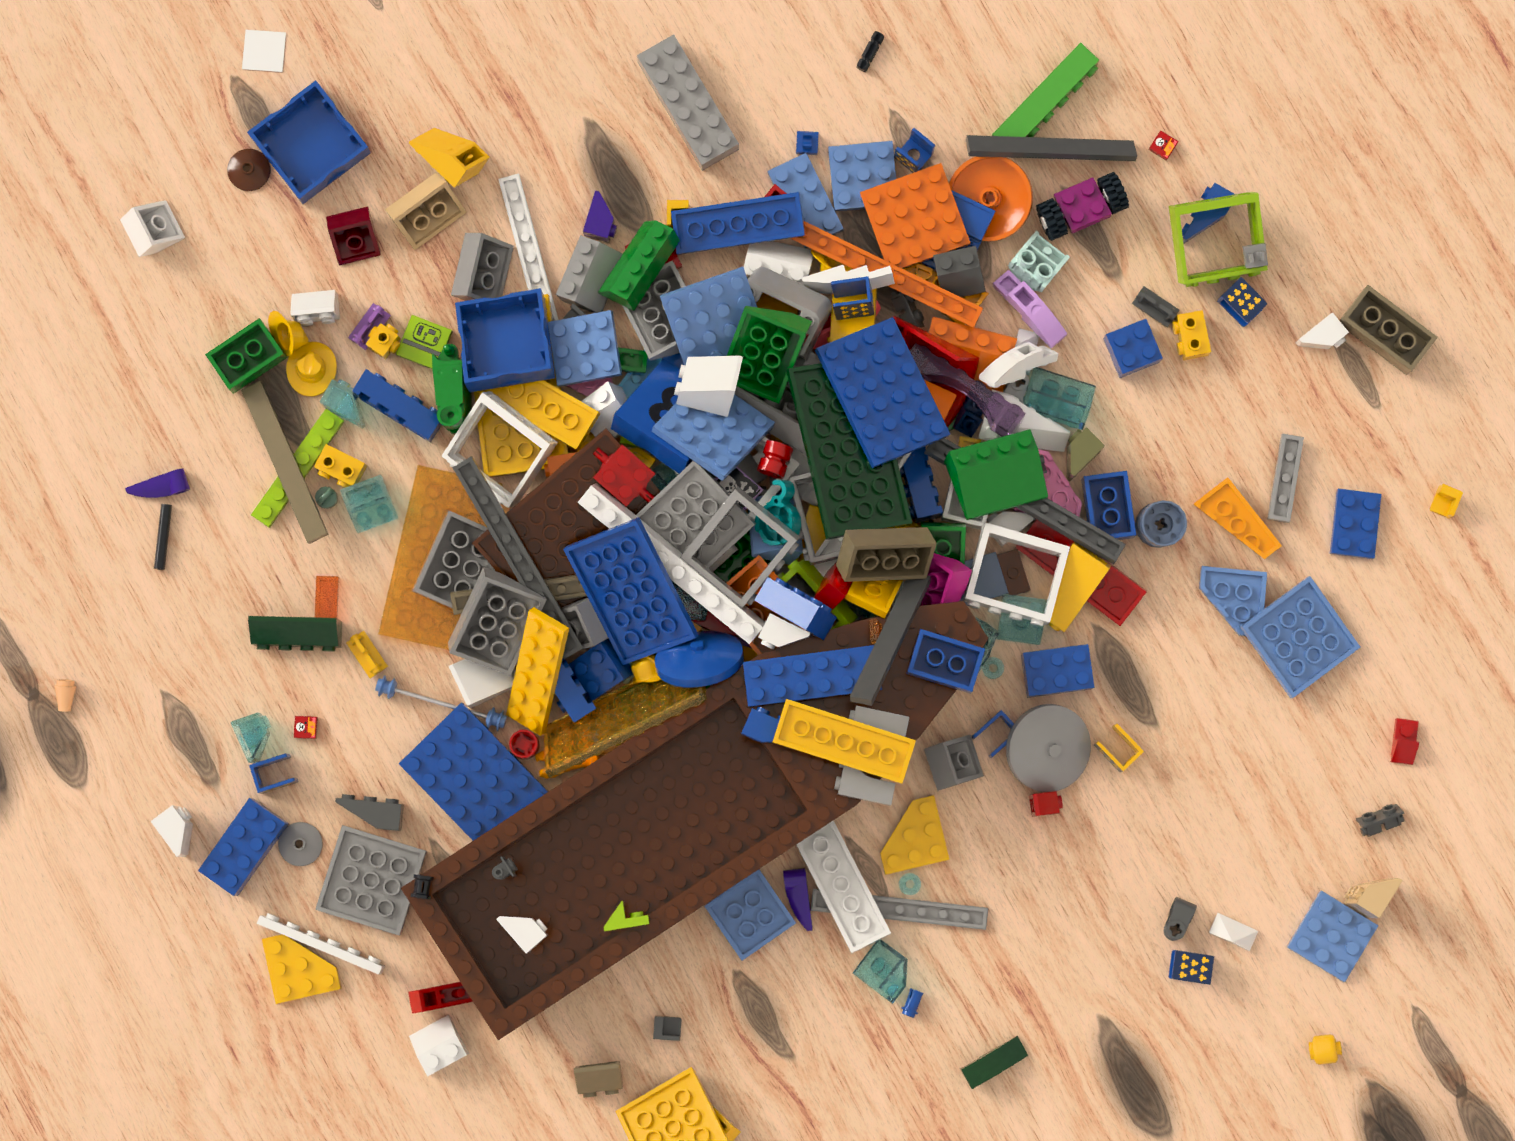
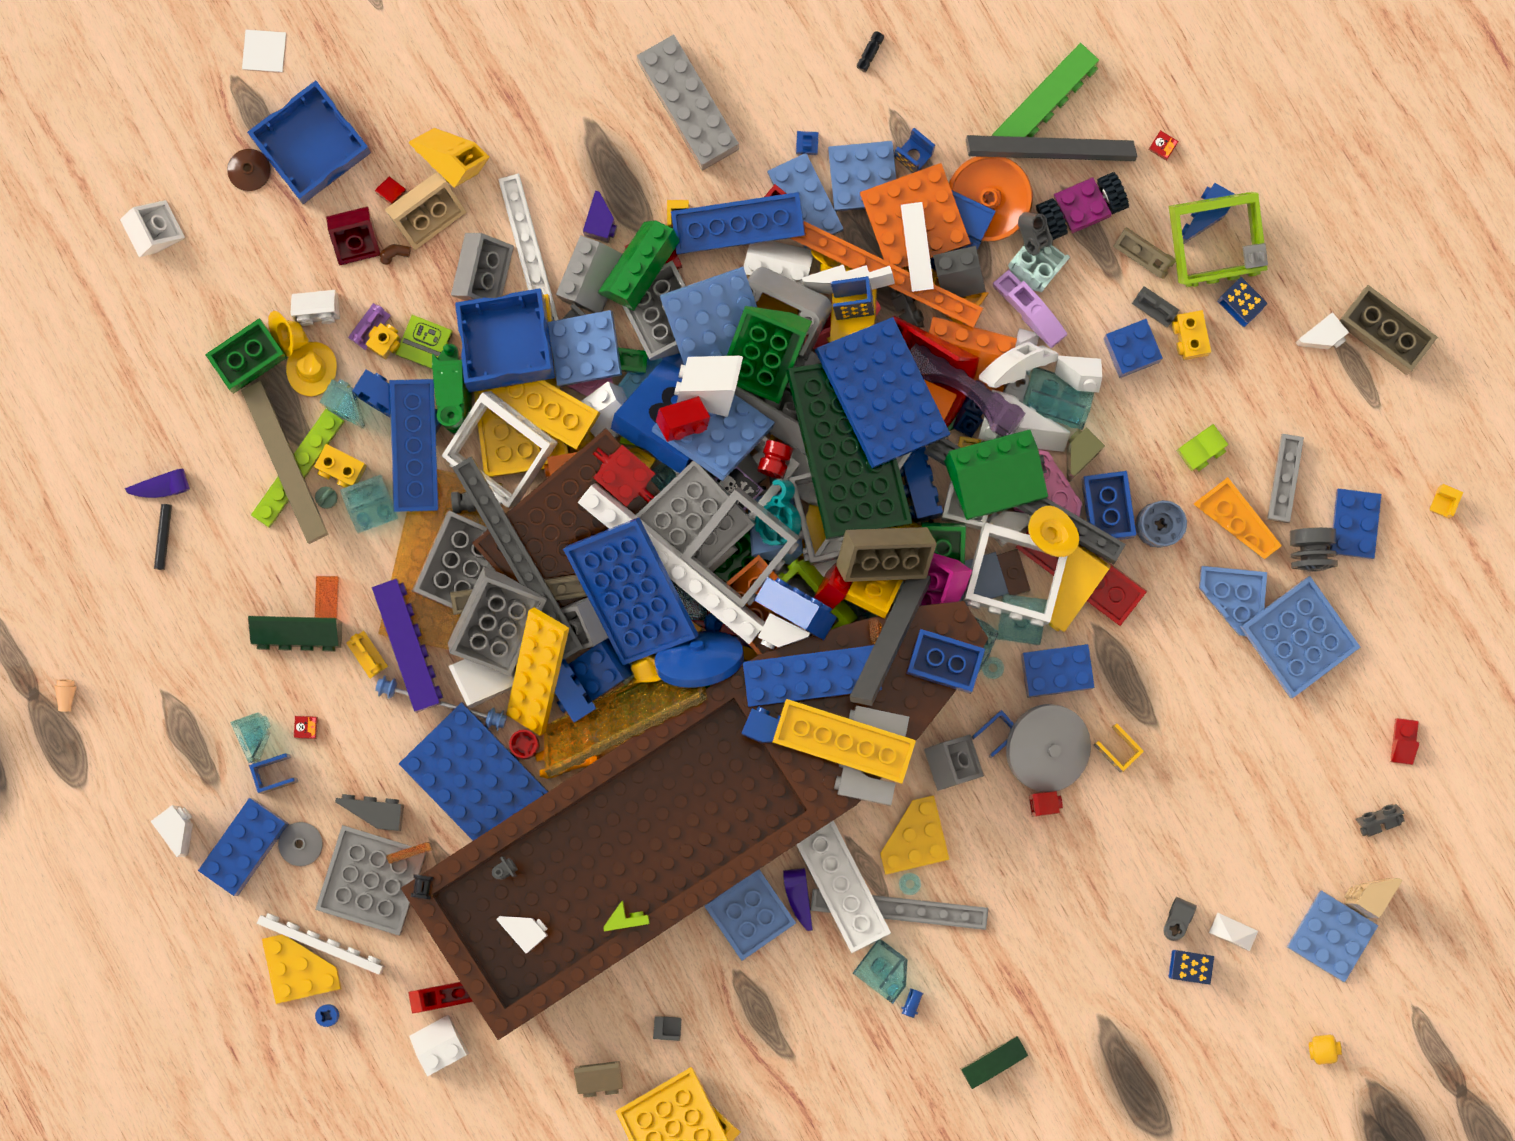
none -> blue wheel [315,1004,339,1027]
none -> dark purple brick [372,579,443,713]
none -> red slope [375,176,406,205]
none -> reddish brown arm [379,244,411,265]
none -> clear orange tile [386,842,433,864]
none -> blue plate [389,379,438,512]
none -> dark grey wheel [451,492,476,514]
none -> red brick [656,396,710,442]
none -> blue plate [704,613,723,631]
none -> white slope [901,202,934,292]
none -> dark grey piece [1018,212,1053,256]
none -> yellow hat [1028,506,1079,557]
none -> white slope [1055,356,1102,393]
none -> dark tan plate [1113,227,1176,279]
none -> lime brick [1176,424,1229,472]
none -> dark grey wheel [1289,527,1338,572]

